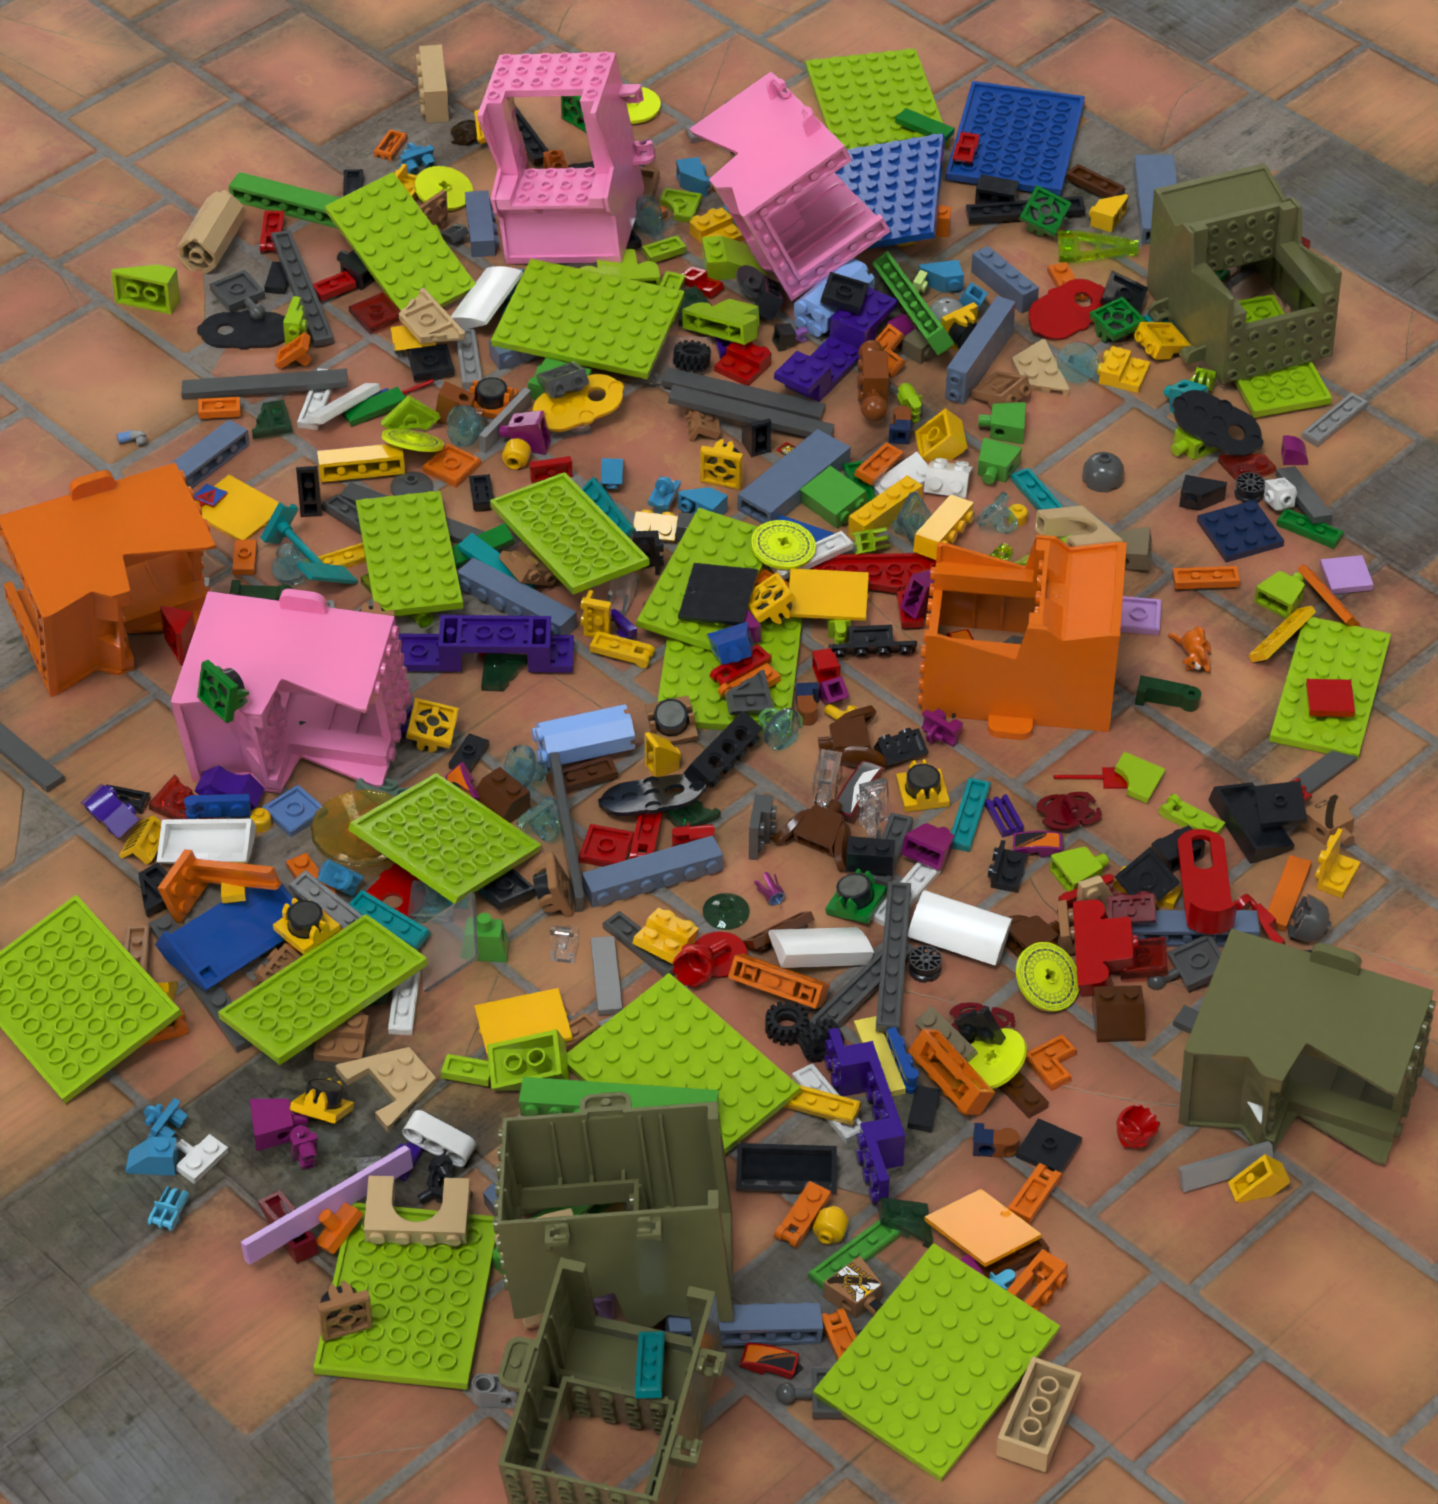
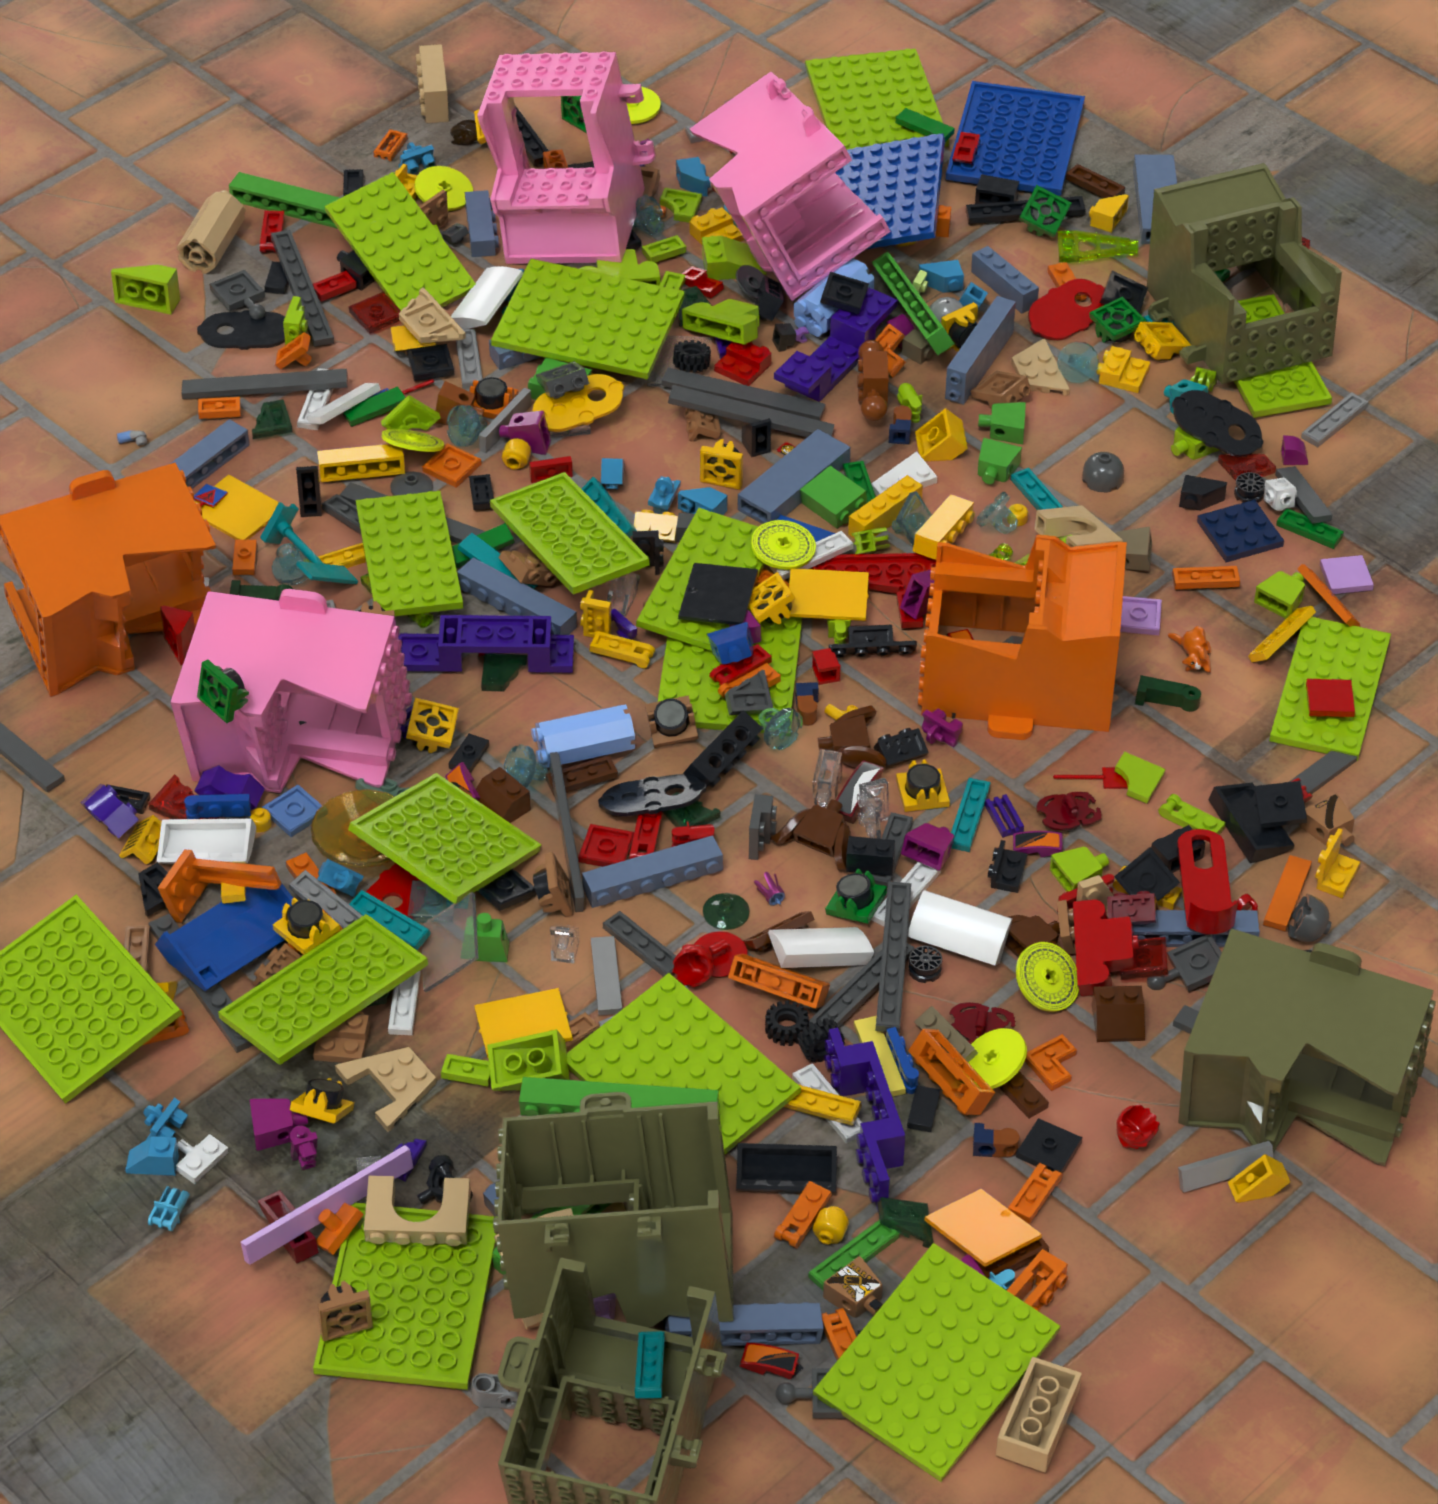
white beam [402,1110,476,1167] -> none
clear light blue tile [516,796,561,841] -> none
yellow plate [632,908,699,964] -> none
yellow slope [645,732,681,777] -> none
magenta brick [818,676,849,705] -> none
orange plate [854,442,904,486] -> none
white bracket [924,458,973,498] -> none
black wing [954,1006,1006,1045] -> none
red slope [1256,903,1286,945] -> none

